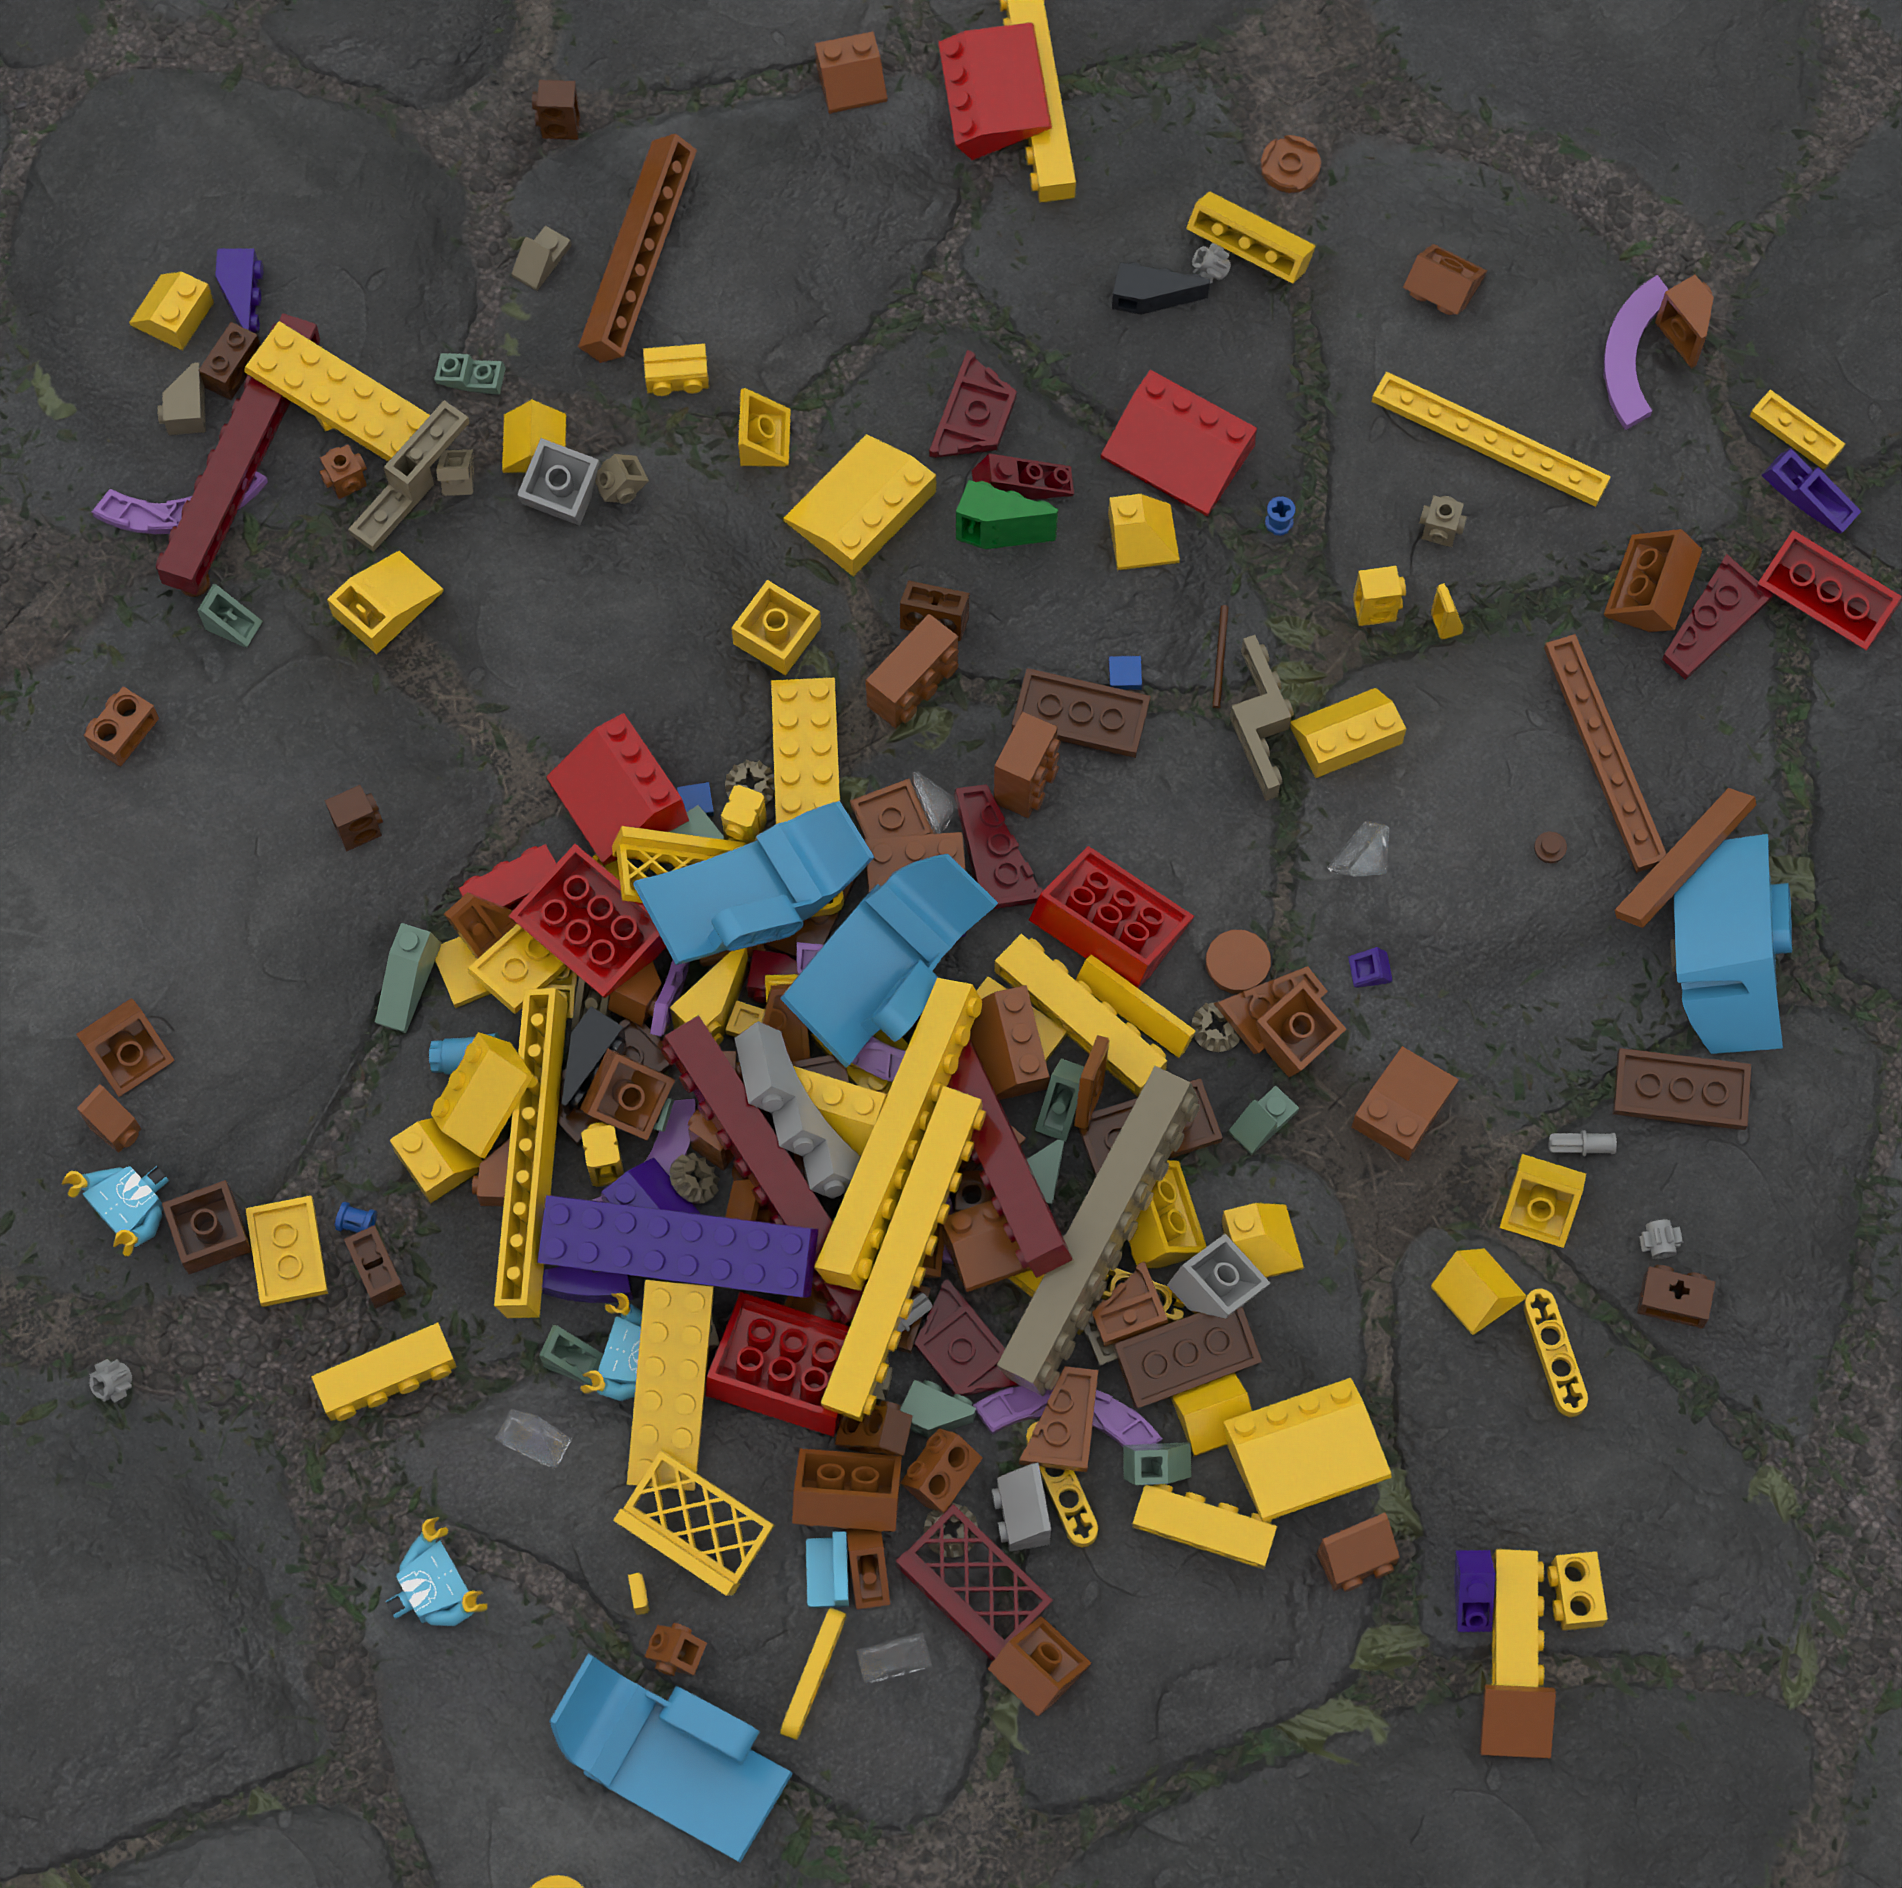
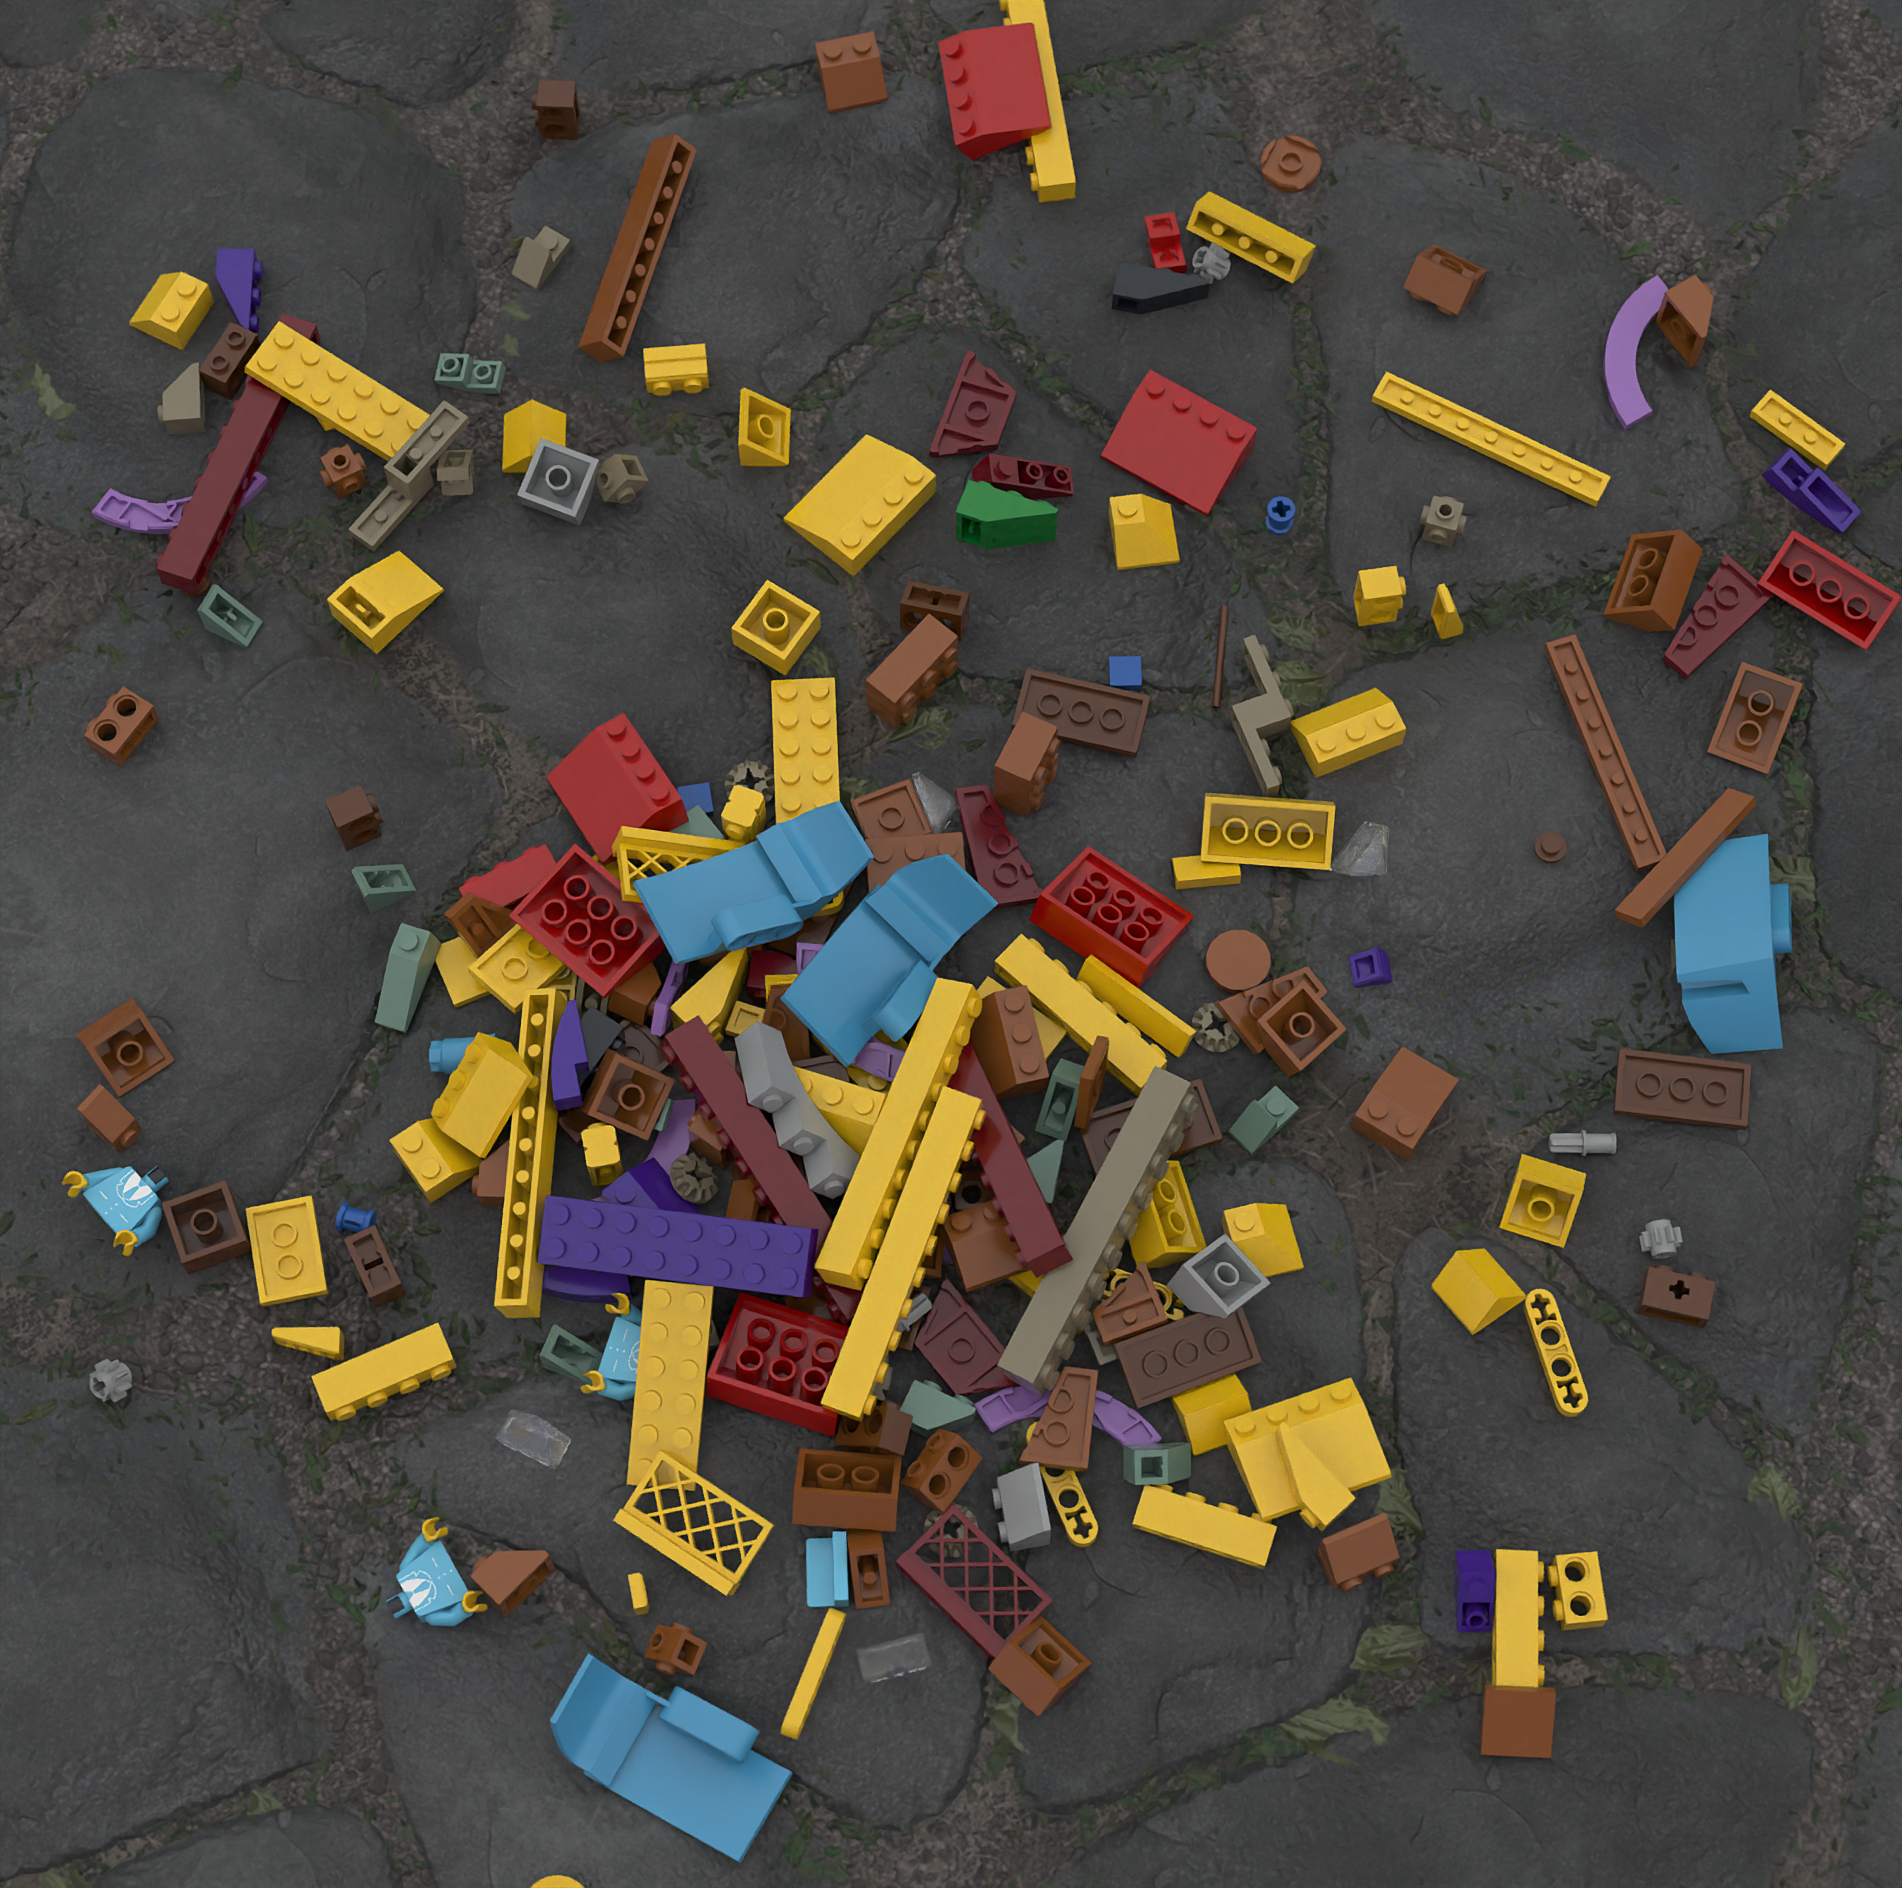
none -> yellow slope [272,1327,345,1361]
none -> sand green slope [351,864,416,914]
none -> dark orange slope [470,1550,556,1618]
none -> dark purple slope [551,1000,590,1111]
none -> red slope [1144,212,1186,274]
none -> yellow slope [1172,855,1241,890]
none -> yellow slope [1201,793,1335,870]
none -> yellow slope [1276,1421,1355,1531]
none -> dark orange slope [1707,662,1804,774]

